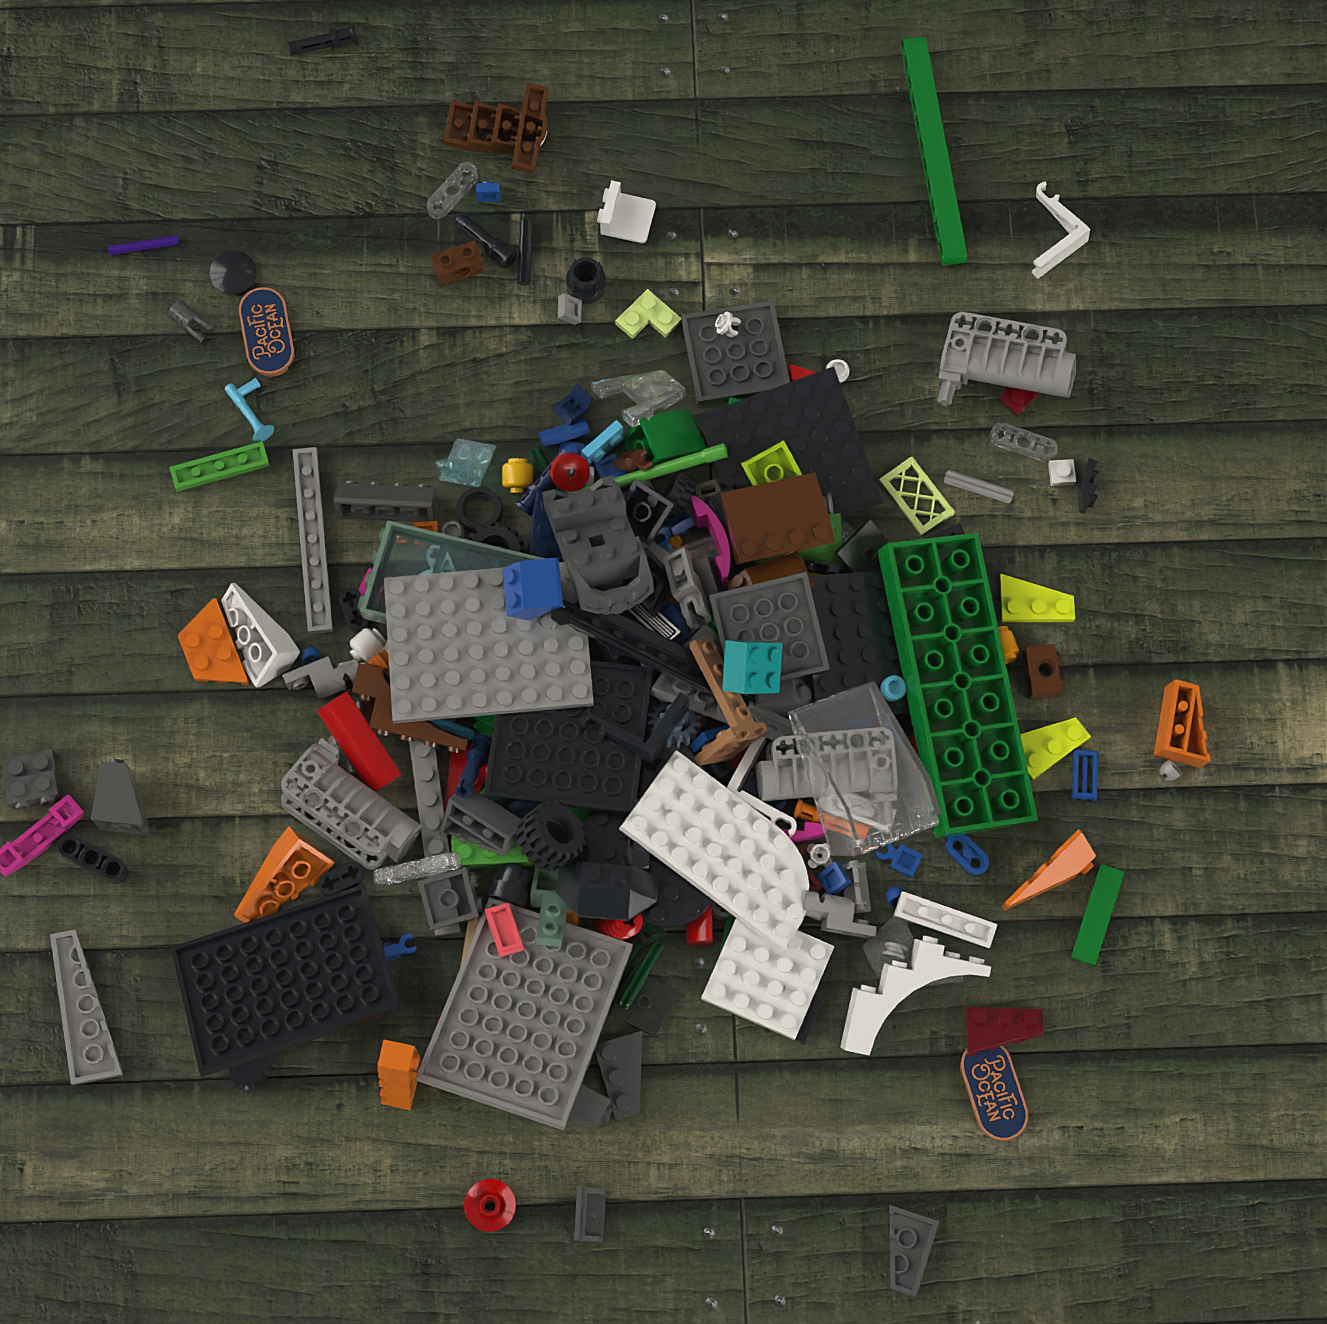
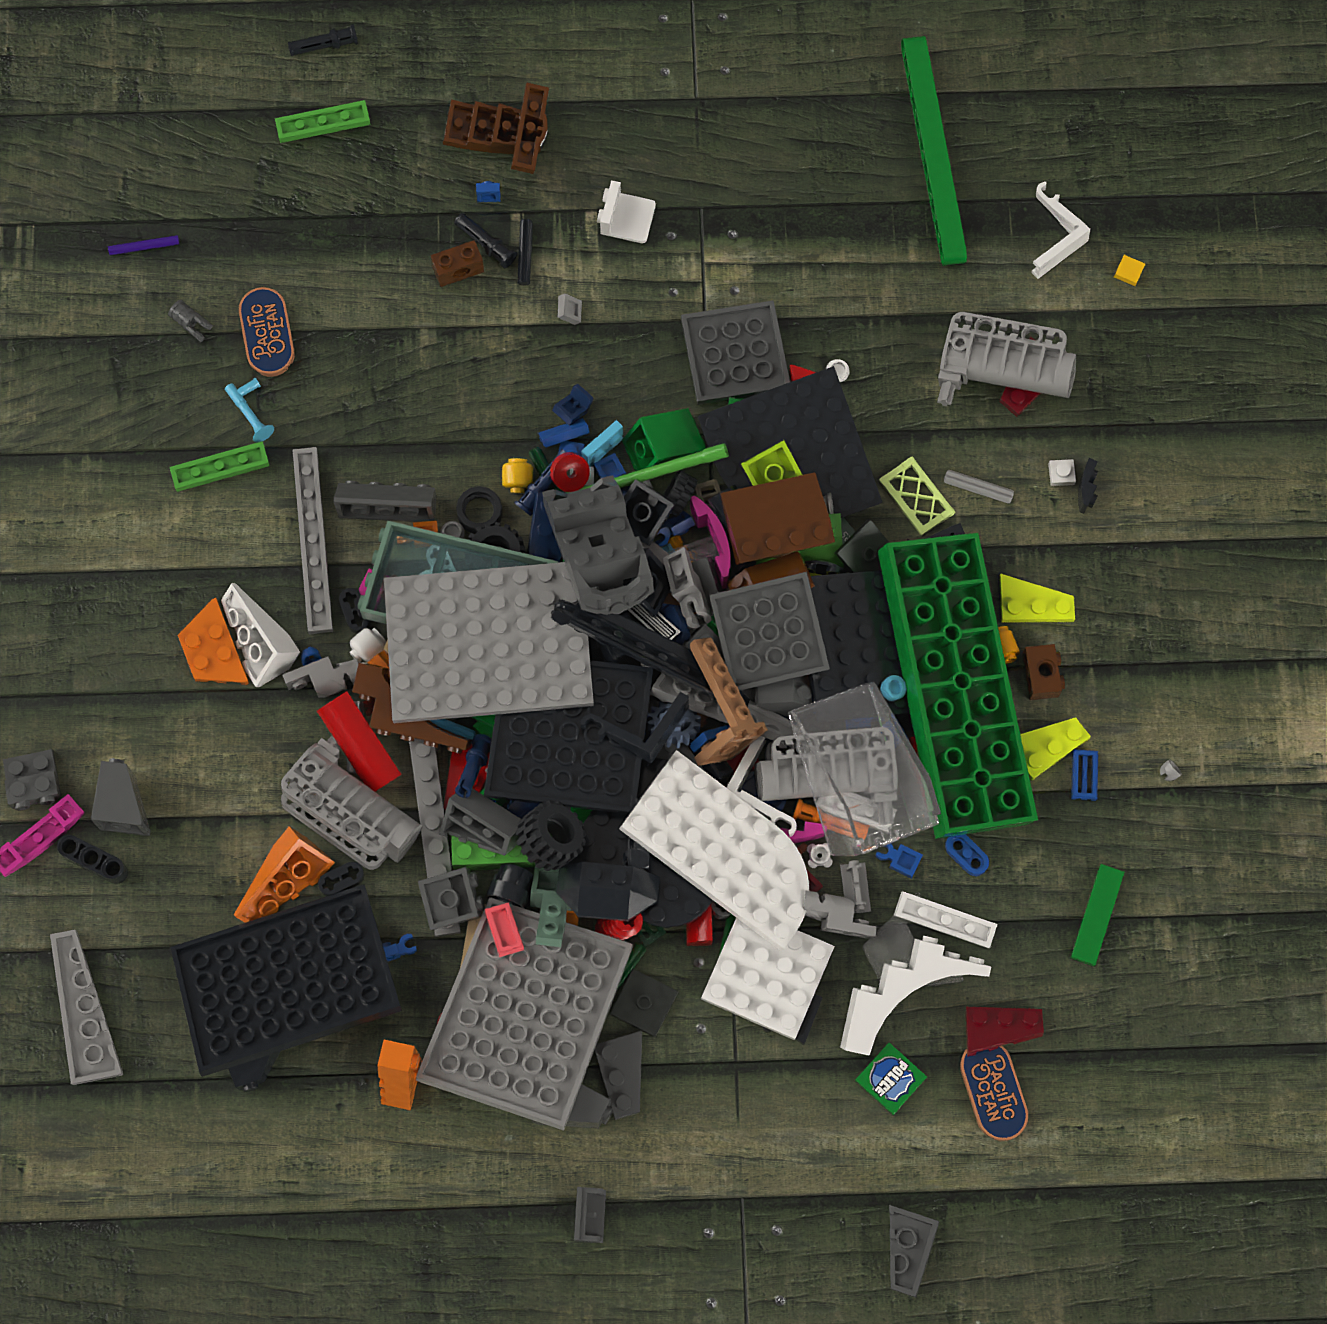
black dish [210,251,257,296] -> none
clear beam [373,853,462,885] -> none
clear beam [427,162,478,219] -> none
clear light blue hinge [436,438,497,488] -> none
red dish [464,1179,516,1232] -> none
blue slope [502,558,563,620] -> none
black piece [566,257,606,304] -> none
clear wing [591,370,686,427] -> none
copper plate [613,449,652,471] -> none
yellowish green plate [615,289,682,339] -> none
dark green axle [617,941,664,1009] -> none
white plate [715,311,741,337] -> none
teal brick [722,640,783,694] -> none
blue plate [817,861,852,896] -> none
light grey bush [883,942,908,961] -> none
blue hinge [886,886,905,908] -> none
clear beam [990,423,1058,462] -> none
orange wedge [1002,829,1096,911] -> none
orange wedge [1153,679,1211,768] -> none
none -> bright green plate [275,100,371,143]
none -> tile [855,1043,927,1115]
none -> yellow tile [1114,255,1145,286]

